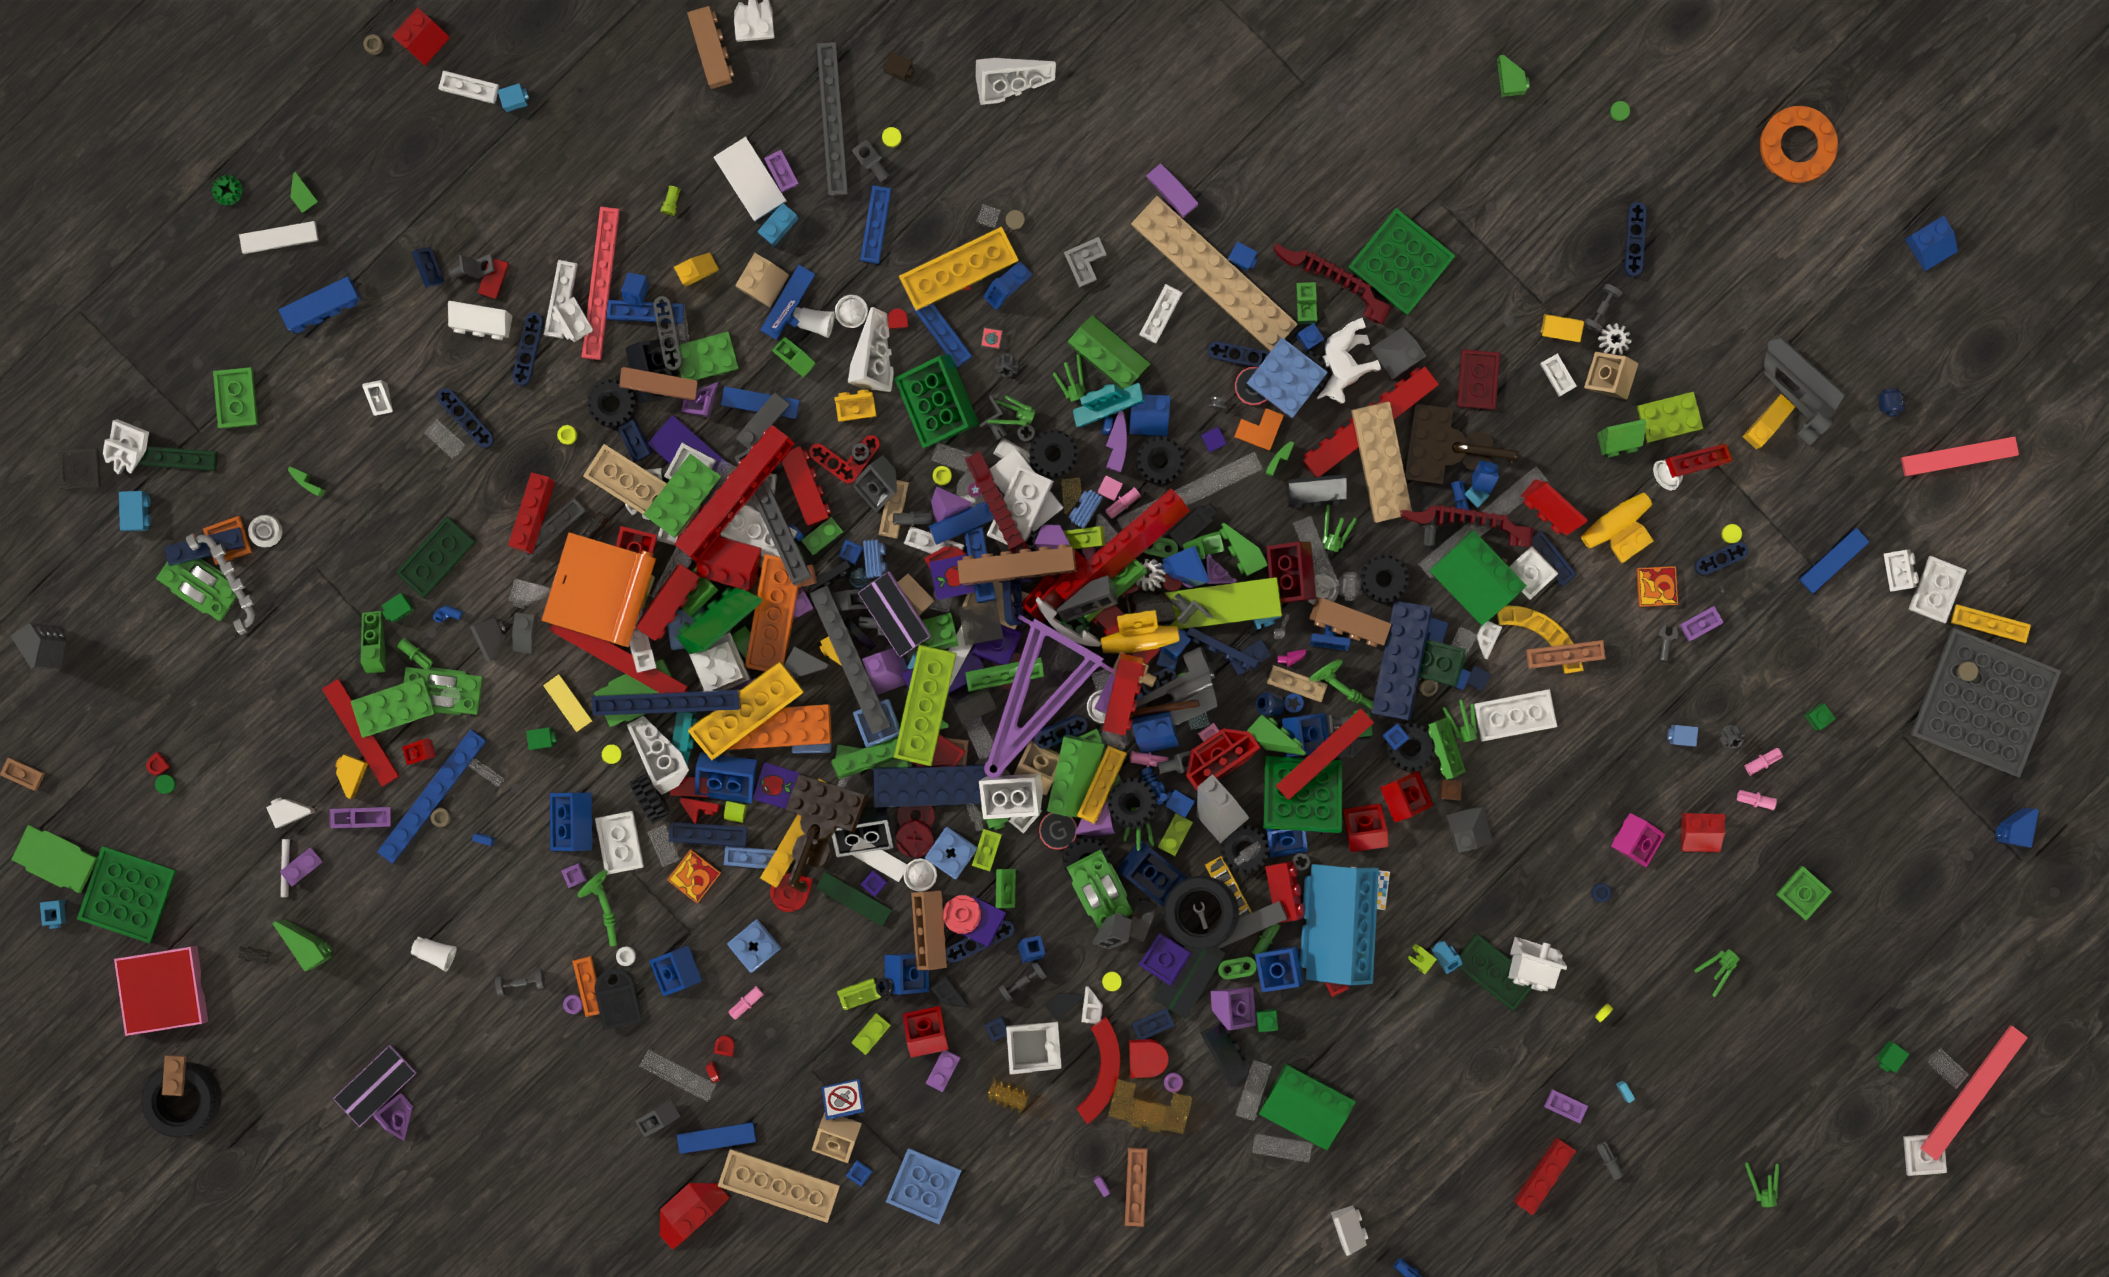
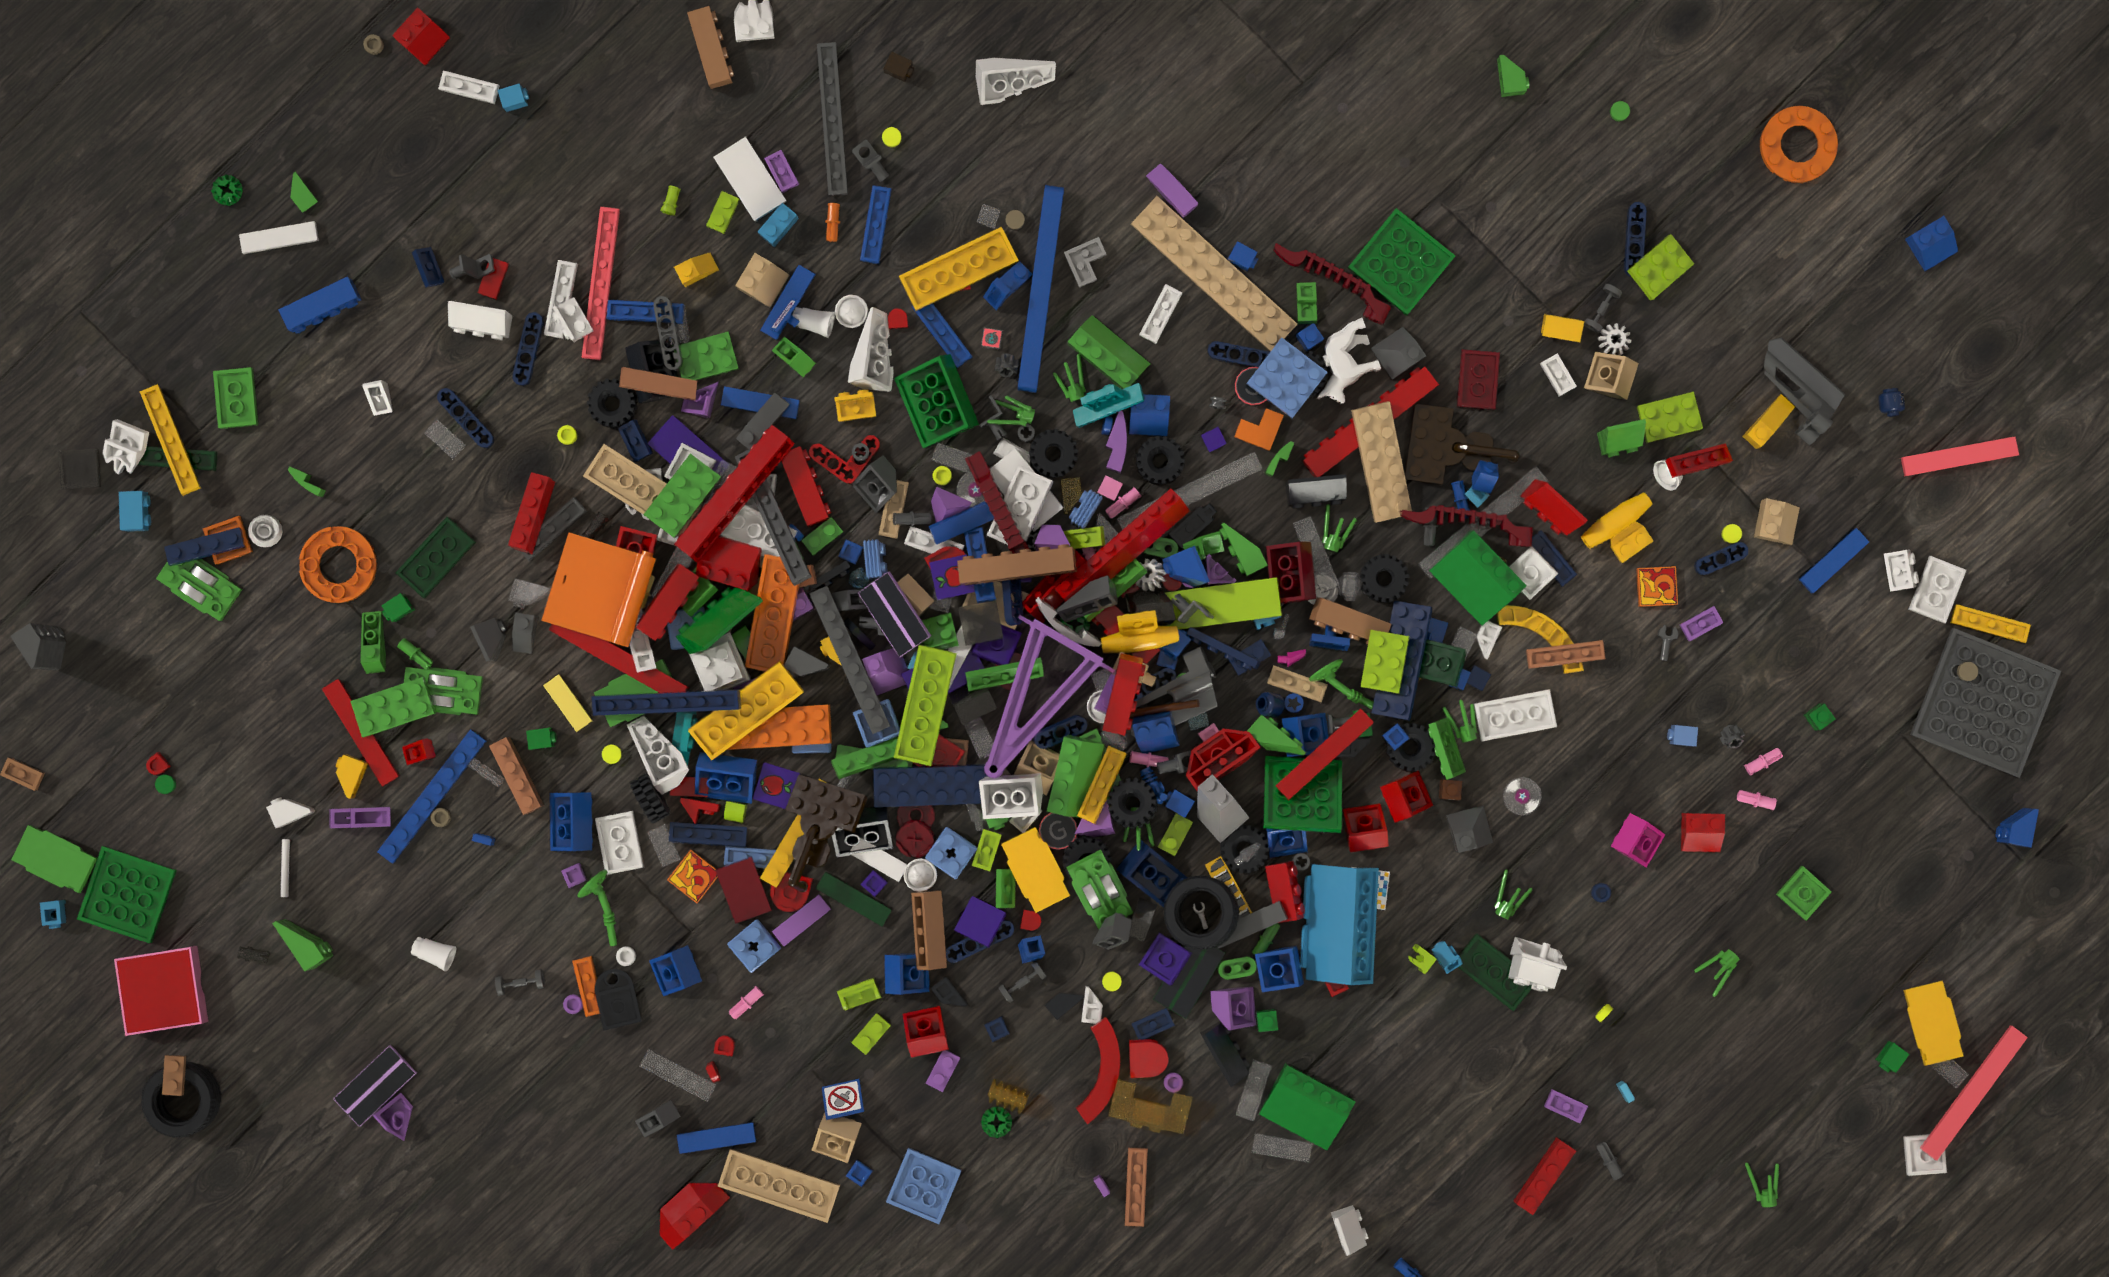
light grey bar [186,533,255,635] -> none
medium lavender plate [280,847,323,886] -> none
blue arm [433,605,463,622] -> none
clear tile [441,686,461,706] -> none
blue brick [621,273,649,305] -> none
black bush [876,978,894,996] -> none
coral tile [943,895,981,934] -> none
white piece [1006,1022,1061,1074] -> none
dark tan tile [1418,678,1438,697] -> none
none -> yellow plate [140,384,201,496]
none -> orange plate [299,526,377,603]
none -> nougat brick [489,737,544,815]
none -> lime plate [706,191,740,234]
none -> dark red tile [715,856,772,924]
none -> medium lavender slope [772,895,831,946]
none -> orange axle [825,203,840,242]
none -> green gear [981,1107,1012,1138]
none -> yellow piece [1001,827,1070,913]
none -> blue beam [1018,185,1064,393]
none -> red tile [1020,909,1041,931]
none -> lime plate [1361,630,1410,694]
none -> bright green plant [1494,870,1533,920]
none -> clear tile [1503,777,1542,815]
none -> lime plate [1627,234,1694,301]
none -> tan slope [1754,498,1800,545]
none -> yellow piece [1903,981,1963,1066]

